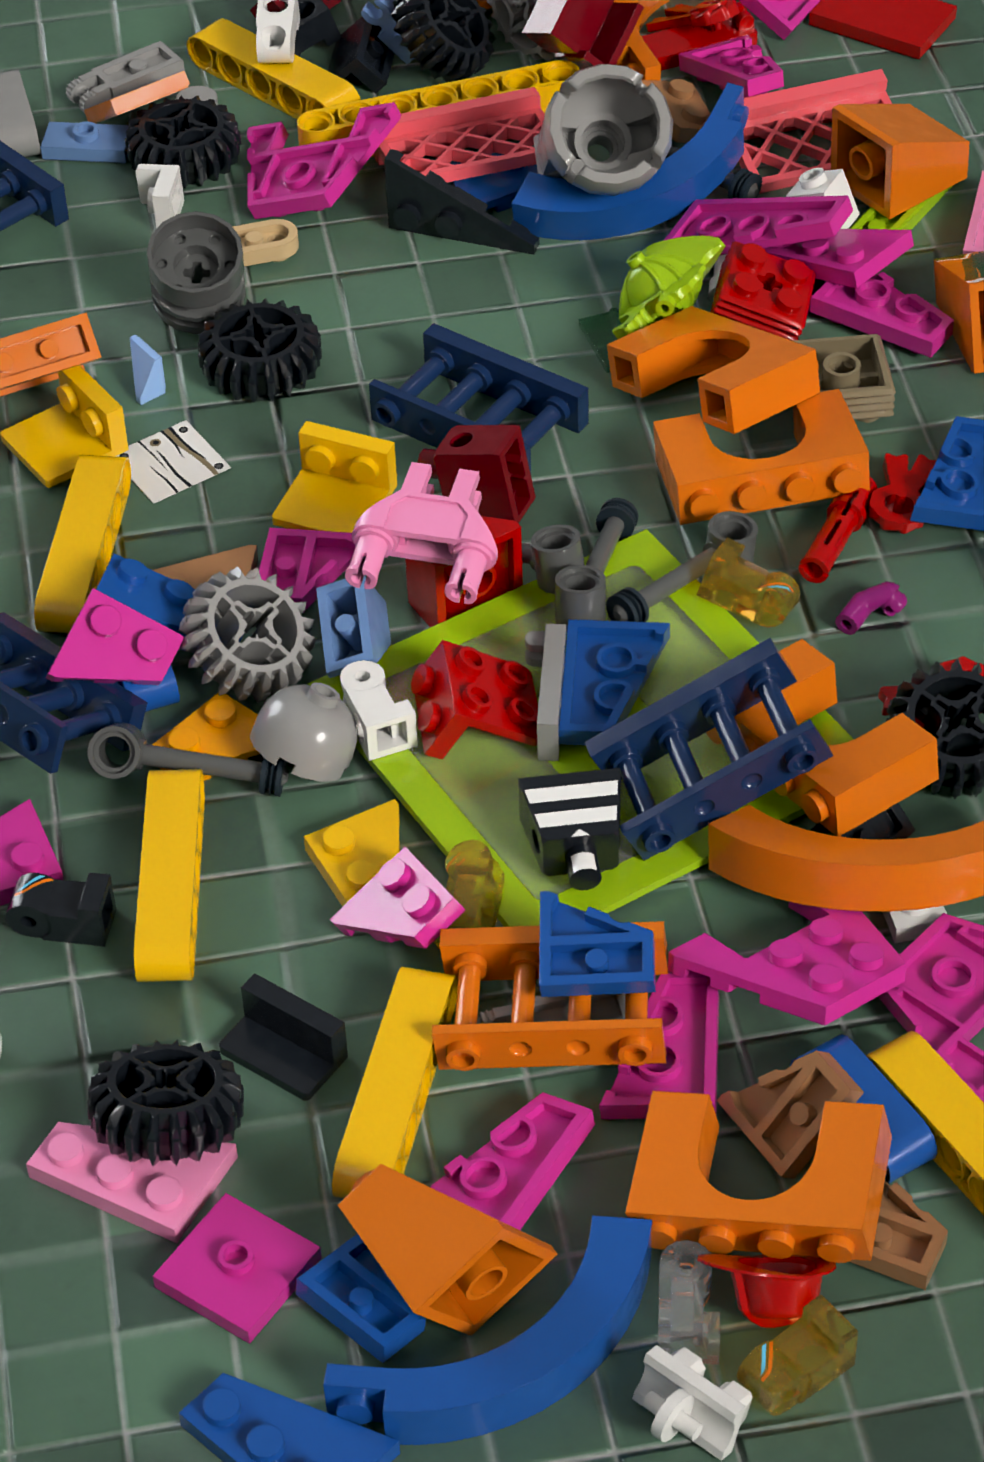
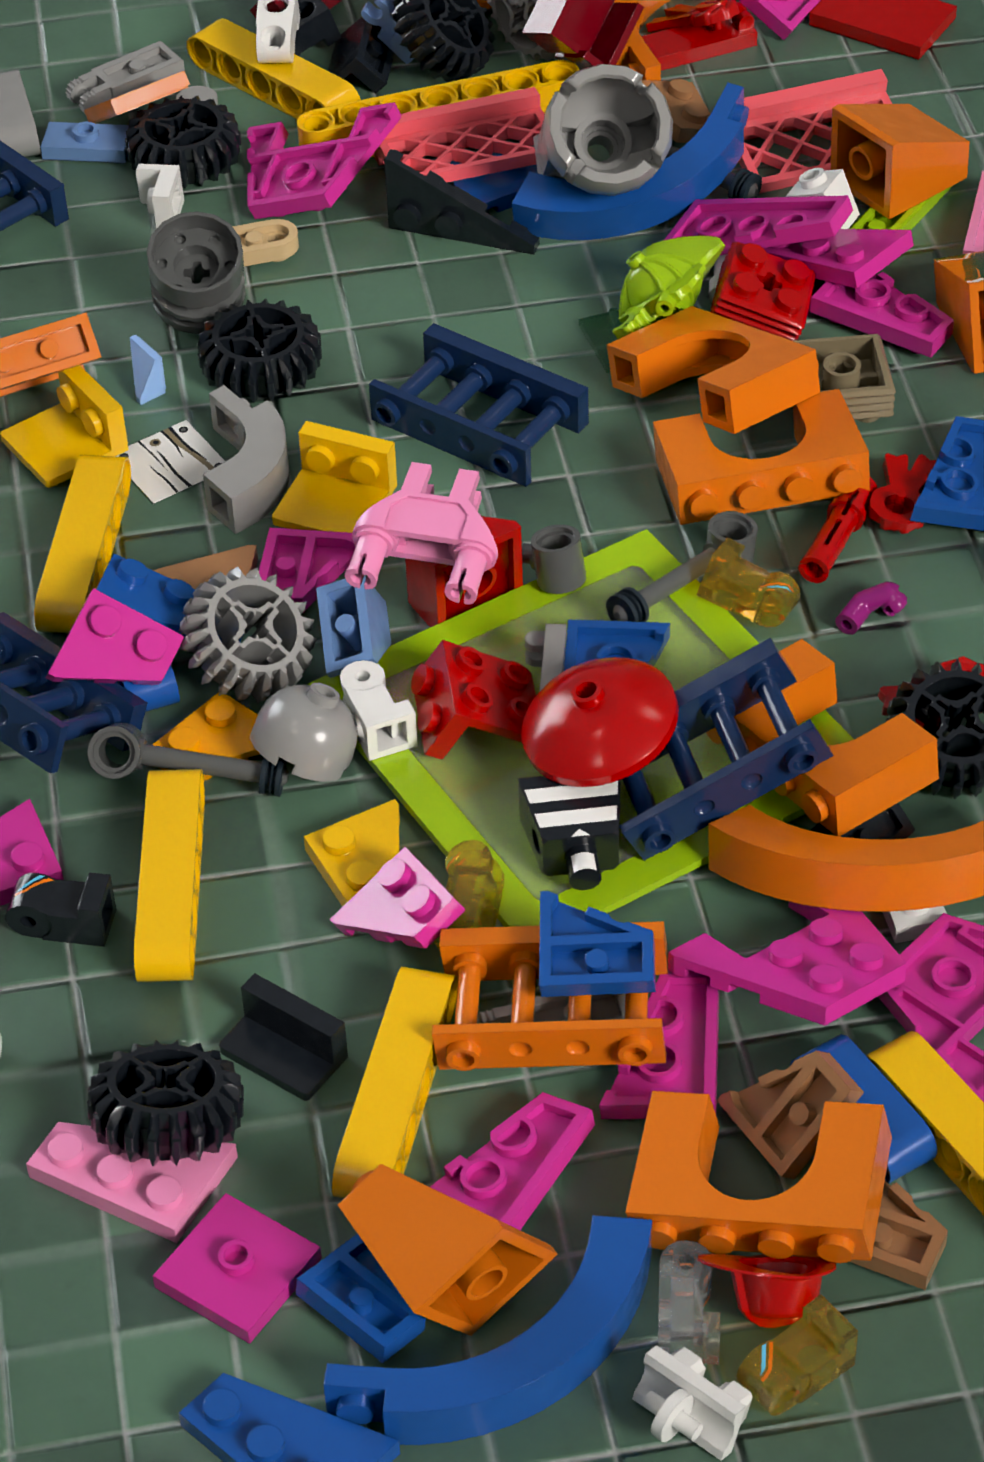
dark red torso [417,425,536,524] -> none
dark grey piece [555,498,639,633] -> none
dark pink wing [678,35,784,98] -> none
none -> light grey arch [203,385,290,534]
none -> red dish [521,657,679,787]

